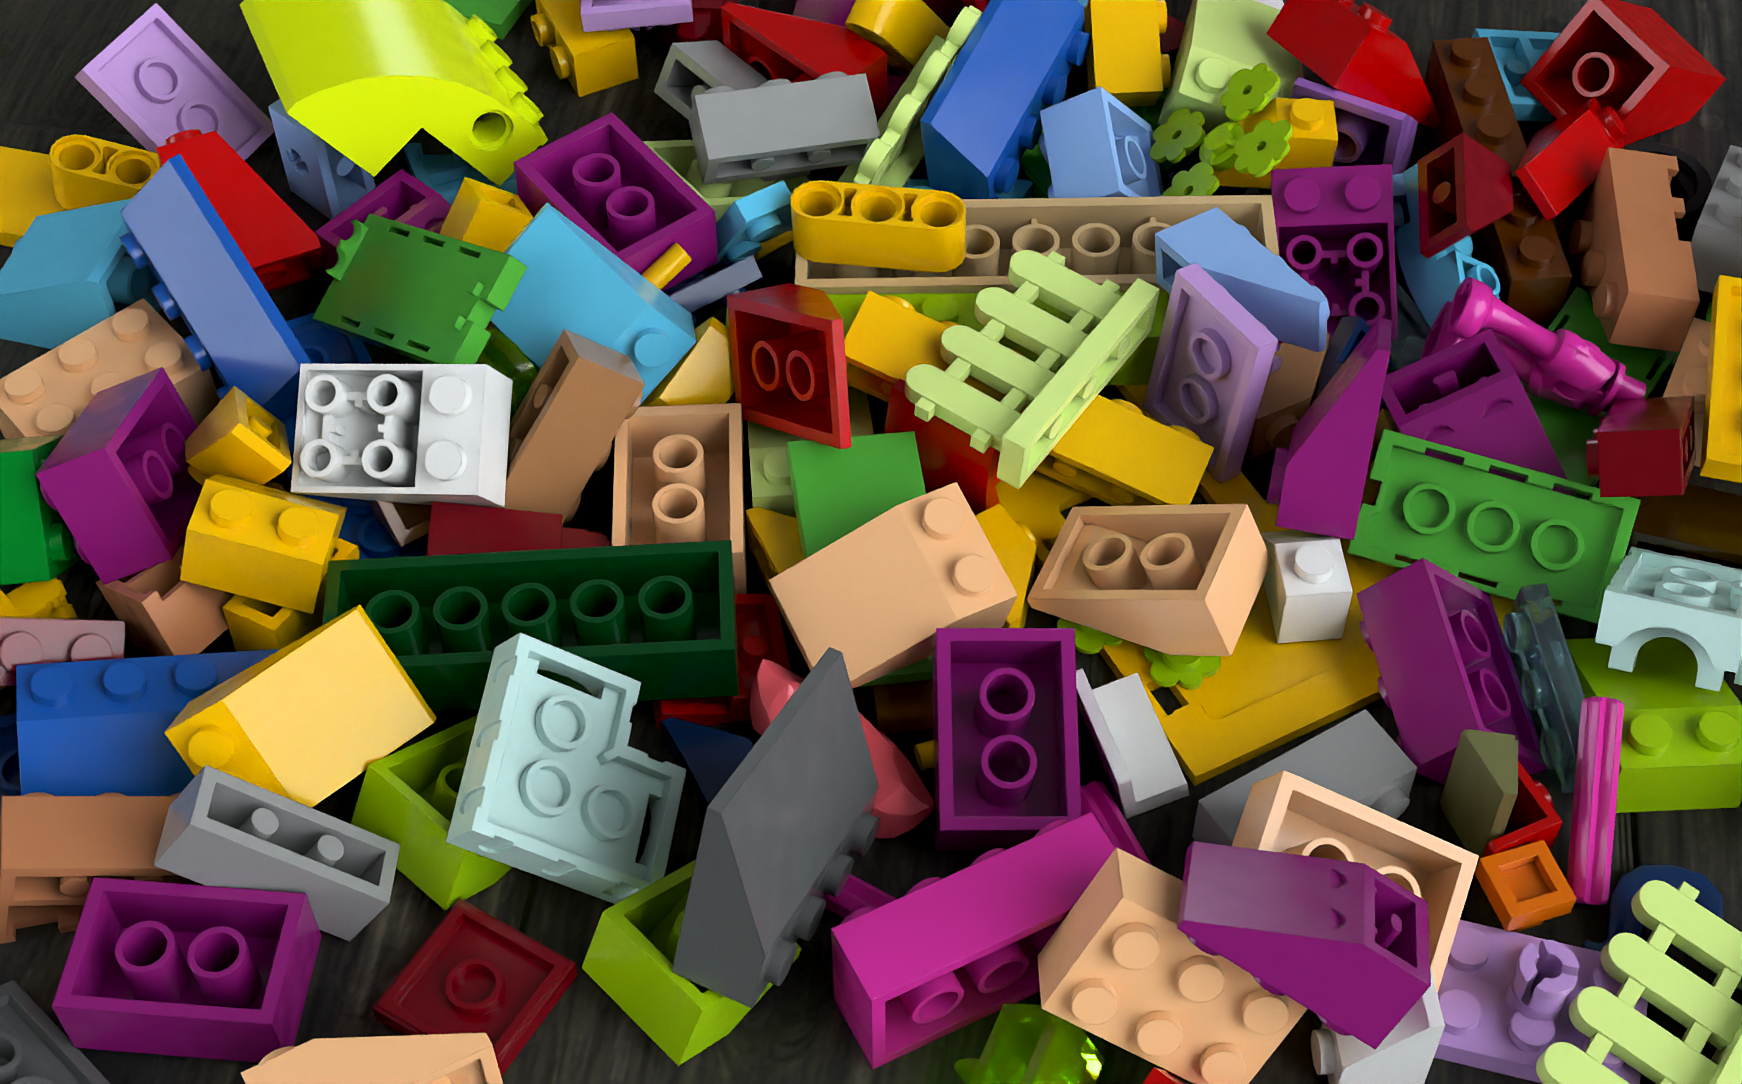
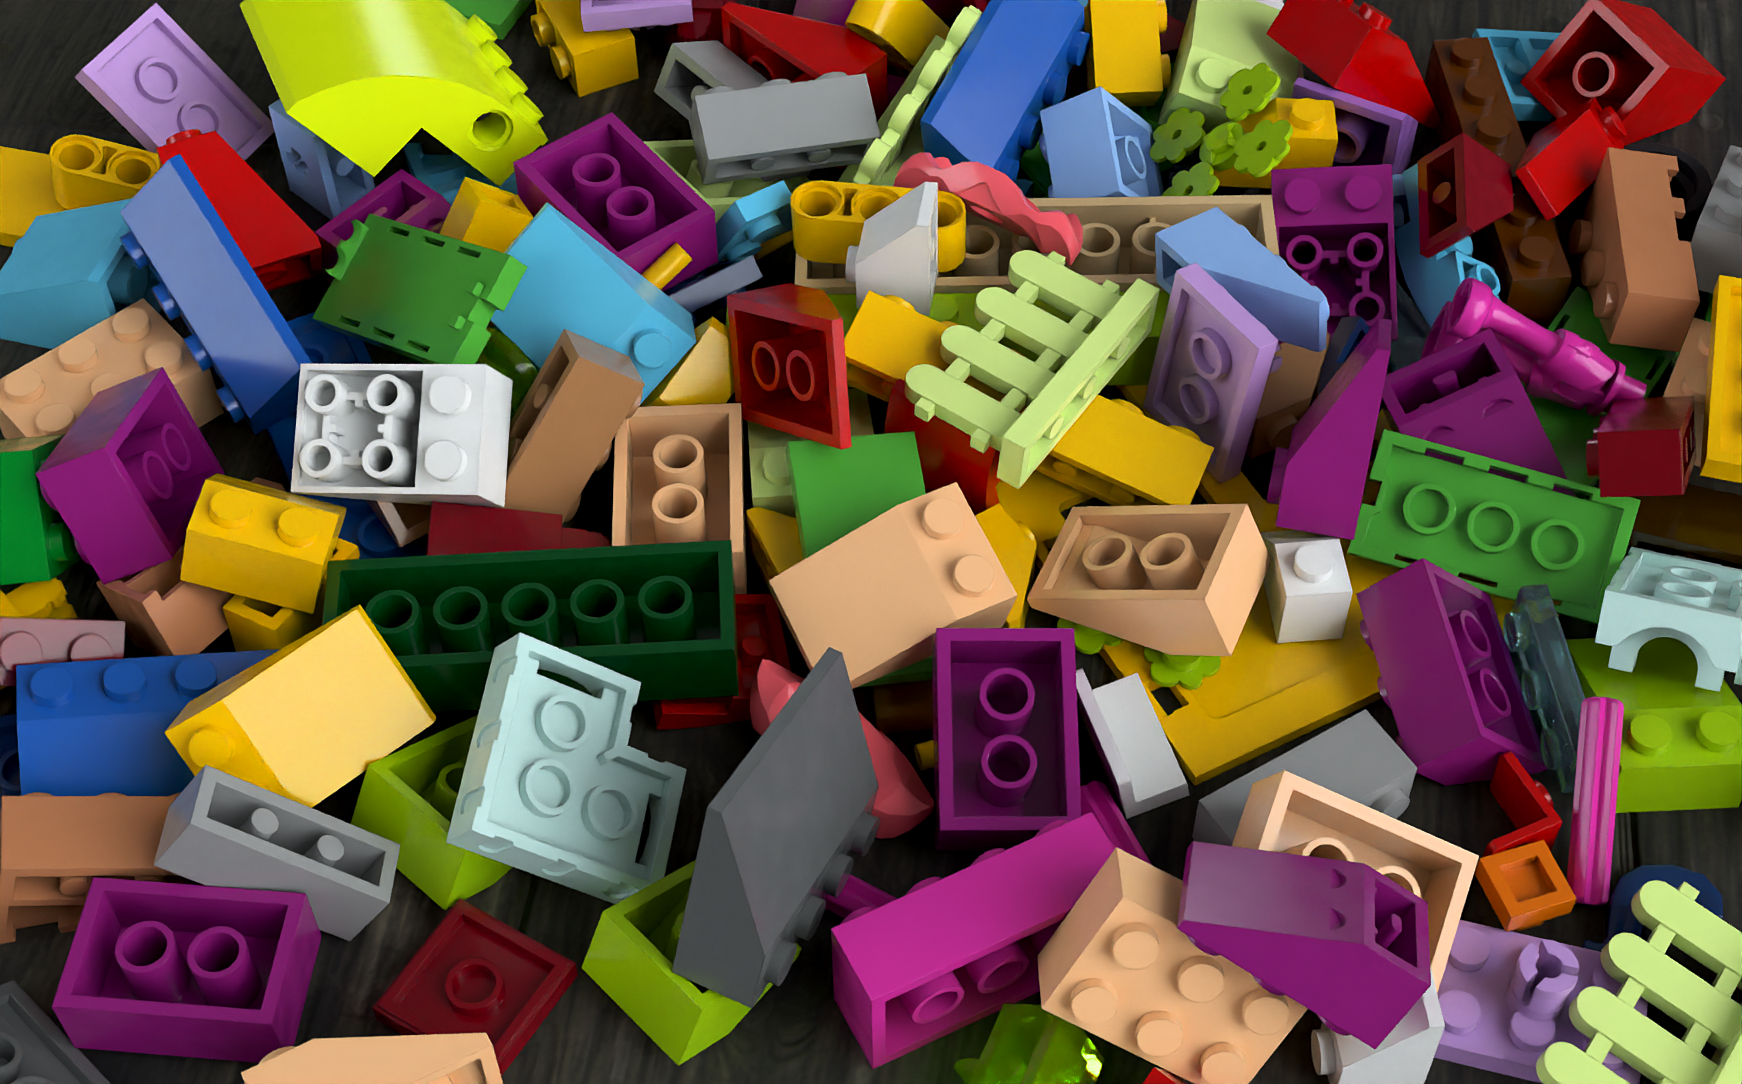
yellow slope [185,386,292,486] -> none
dark blue slope [660,717,753,811] -> none
olive slope [1440,729,1518,866] -> none
none -> white slope [845,182,938,315]
none -> coral piece [893,152,1083,266]

